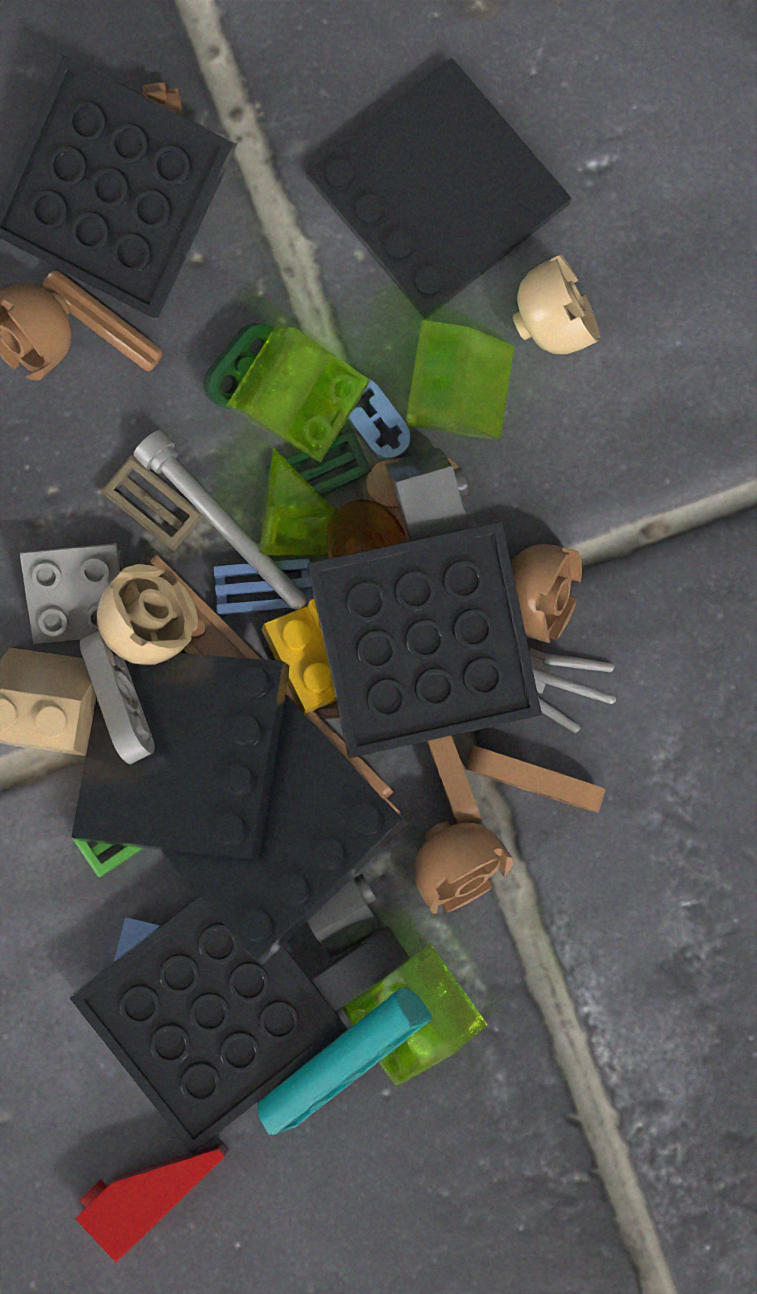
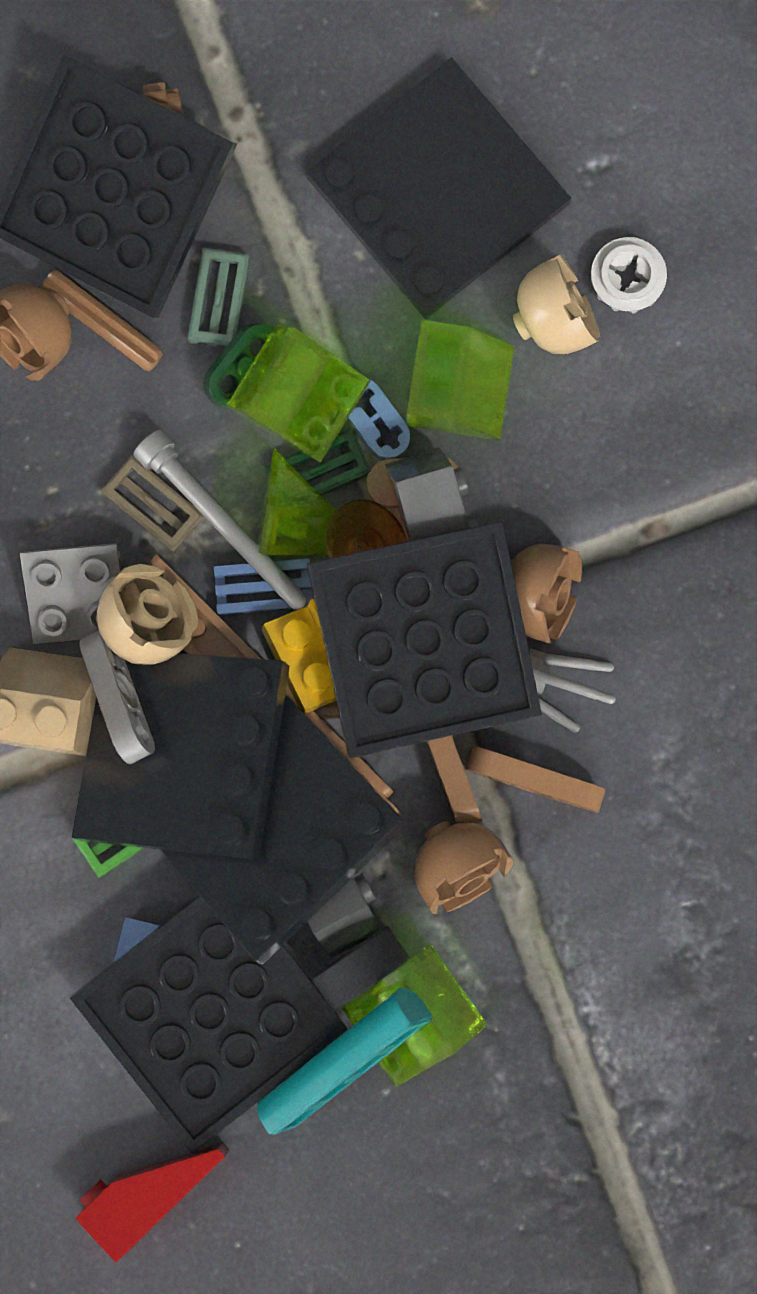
none -> sand green tile [188,248,250,347]
none -> white gear [590,237,667,314]

